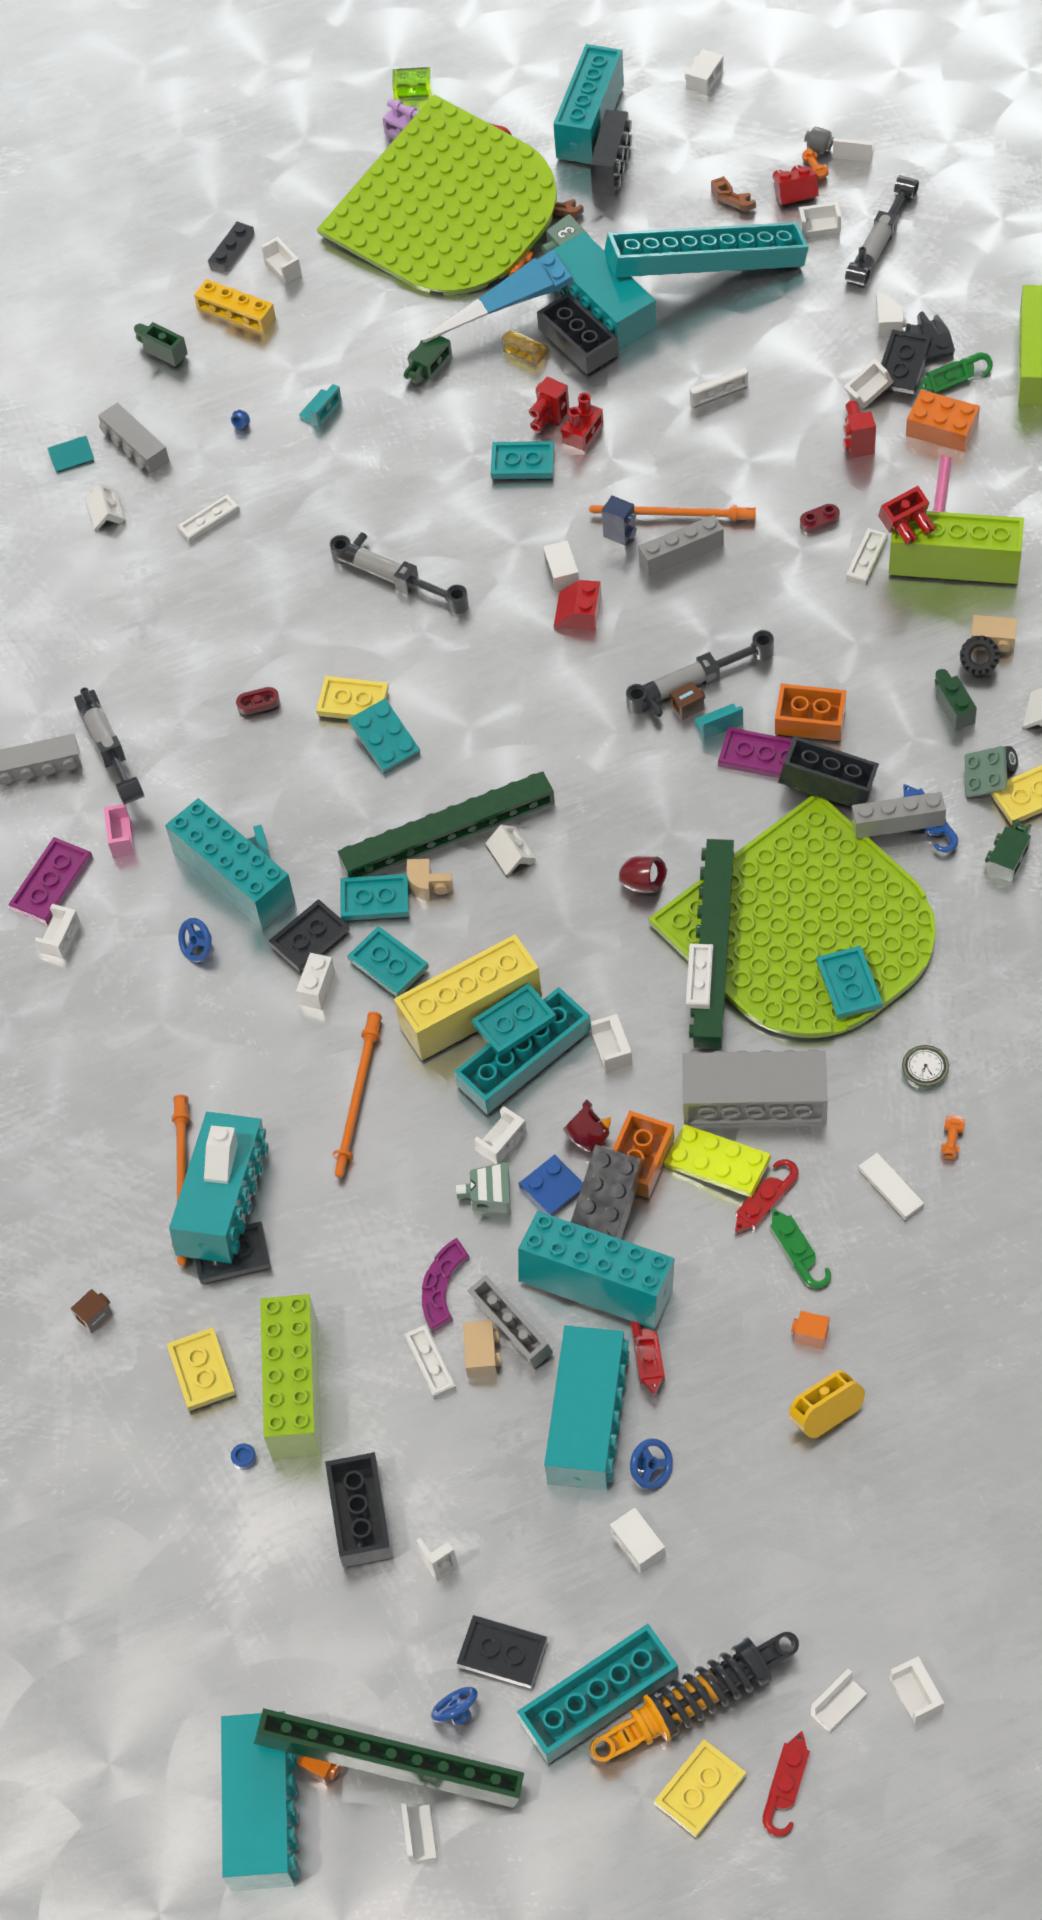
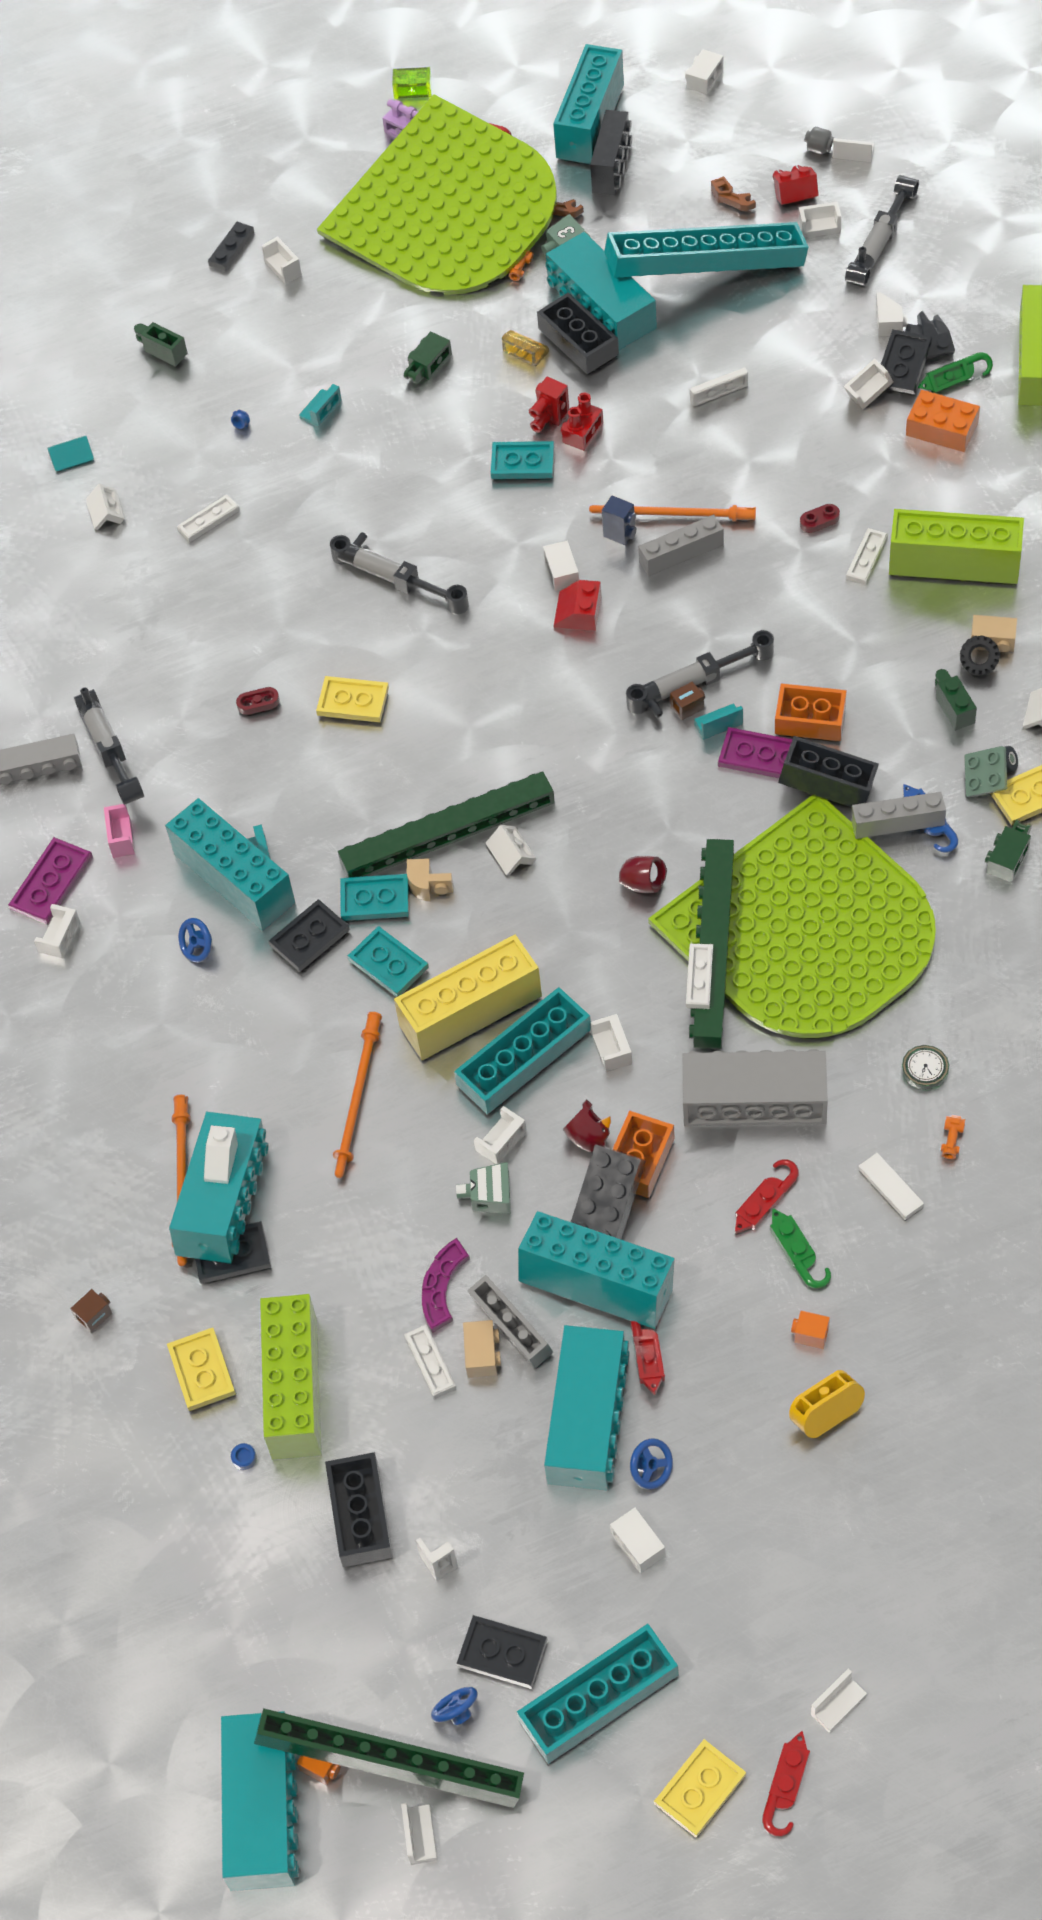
light grey brick [98,402,169,473] -> none
yellow brick [194,279,276,334] -> none
white brick [296,953,335,1009] -> none
teal plate [348,698,420,774] -> none
dark azure plate [422,250,574,343] -> none
teal plate [471,983,556,1057] -> none
blue plate [519,1154,583,1216] -> none
black piece [589,1632,799,1762] -> none
neon yellow plate [664,1124,771,1198] -> none
orange bar [802,148,829,180] -> none
teal plate [816,946,882,1020] -> none
red brick [843,400,876,458] -> none
red brick [878,486,936,545] -> none
white panel [889,1656,944,1725] -> none
bright pink axle [933,455,952,512] -> none

